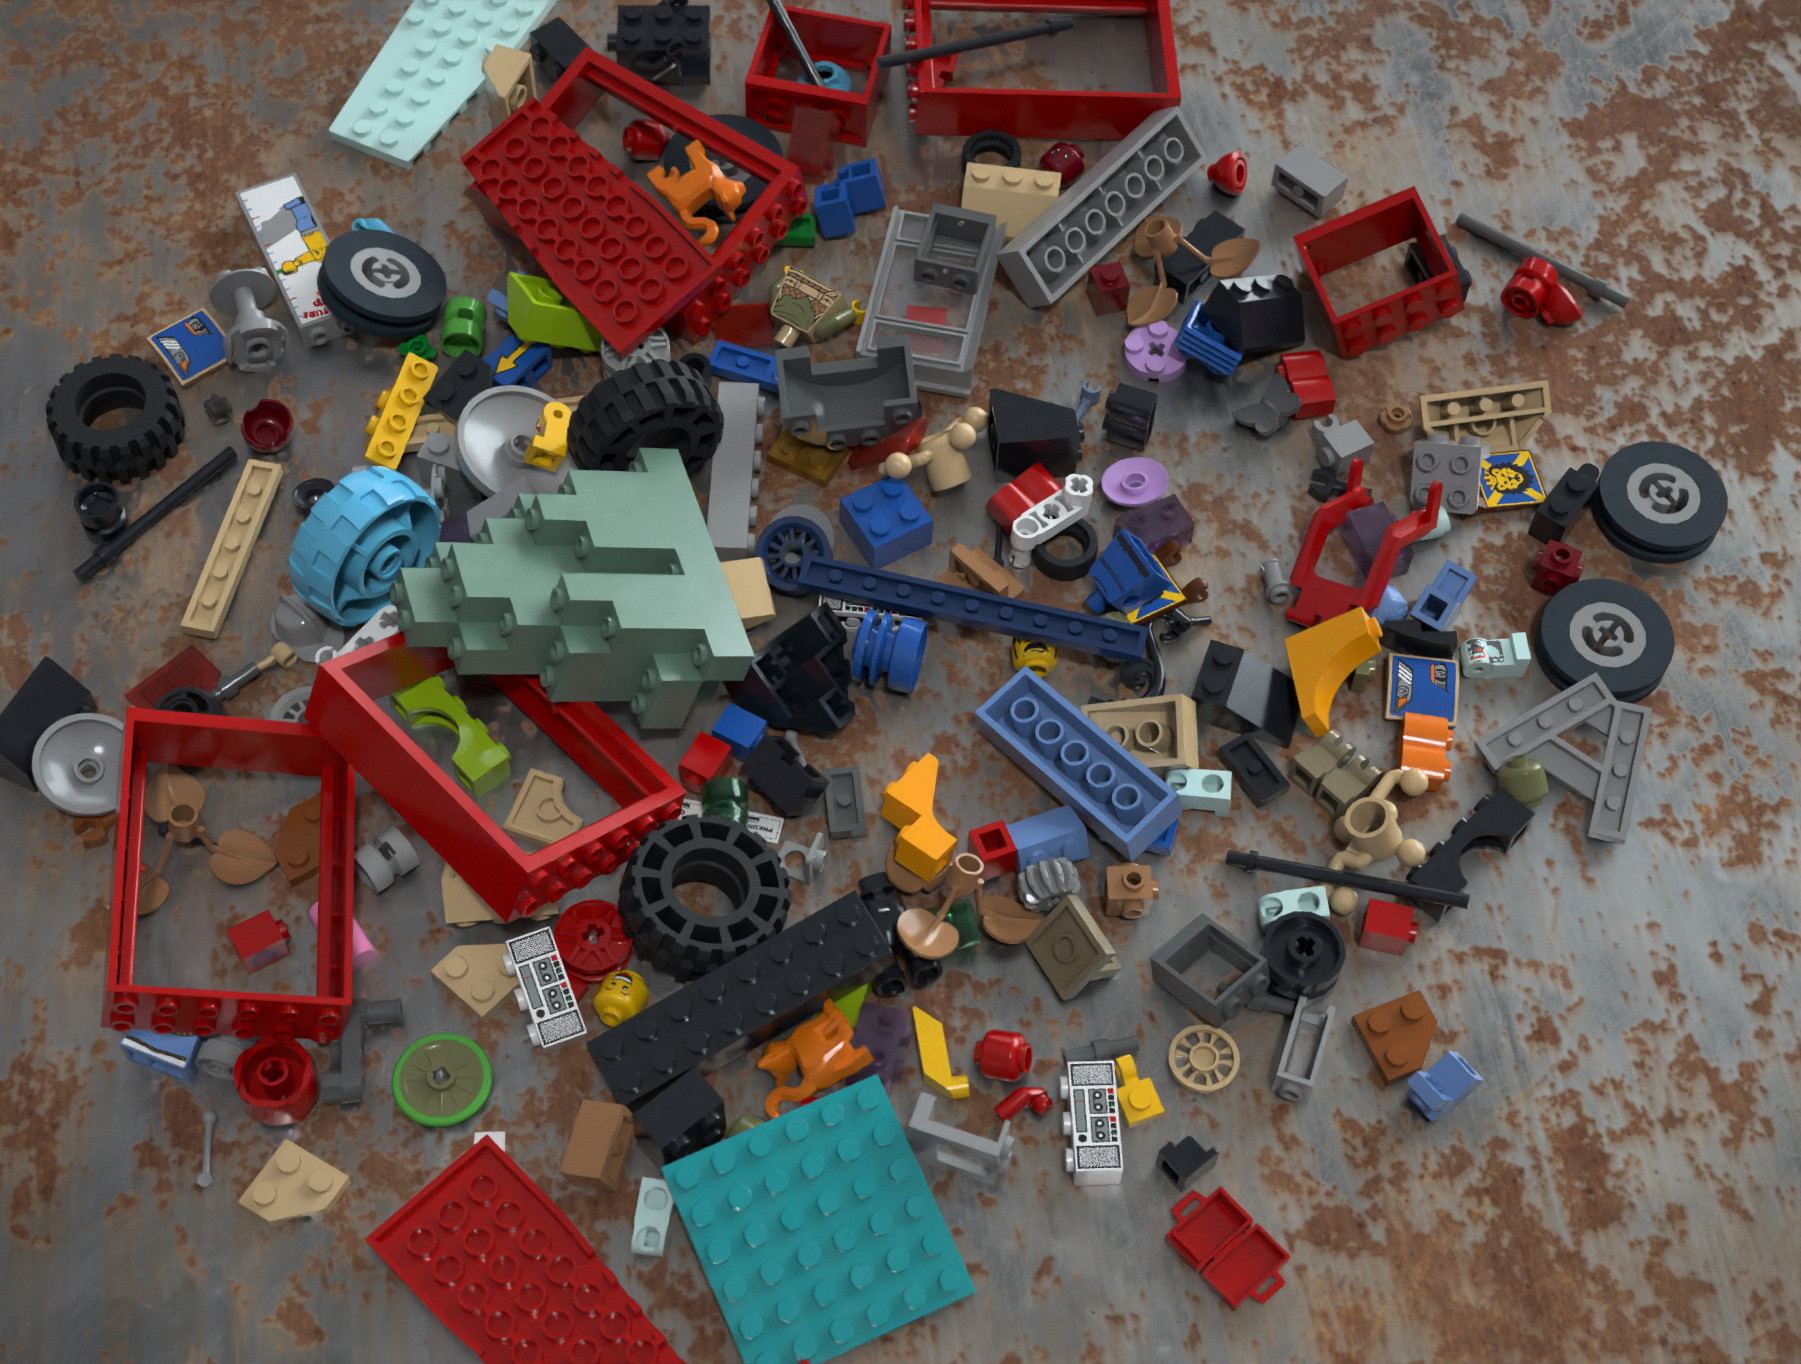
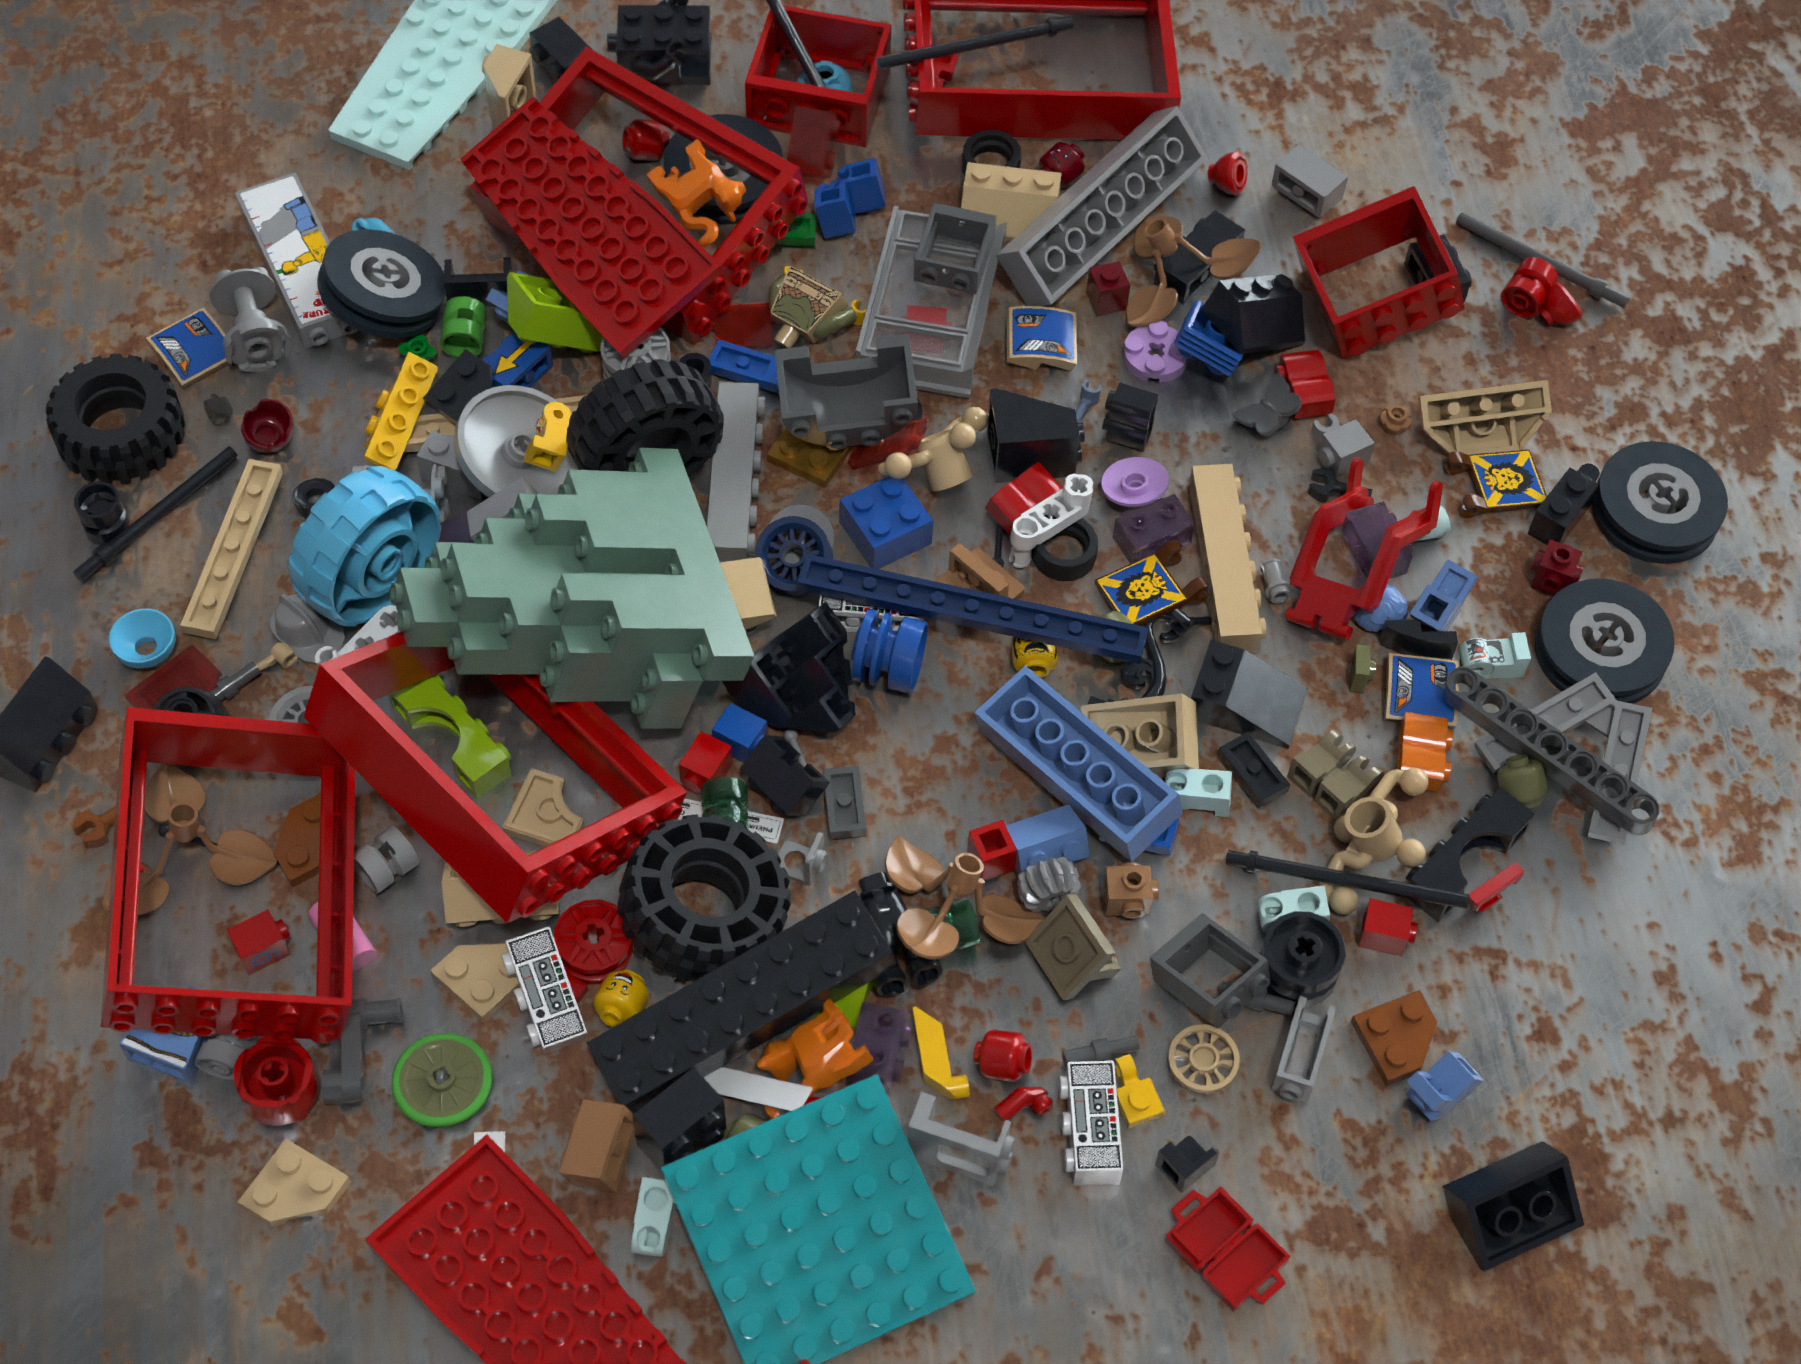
light grey dish [32,713,124,817] -> none
light grey hinge [197,1110,218,1189] -> none
light orange arch [880,753,957,884] -> none
blue torso [1085,528,1172,615] -> none
light orange arch [1284,606,1383,737] -> none
light grey bracket [1410,433,1491,514] -> none
none -> medium azure piece [109,609,176,668]
none -> black panel [444,257,512,307]
none -> white sticker [704,1067,813,1111]
none -> slope [1006,306,1077,371]
none -> tan brick [1188,464,1266,653]
none -> black slope [1443,1141,1584,1271]
none -> dark grey beam [1444,666,1660,835]
none -> red tile [1468,862,1524,913]

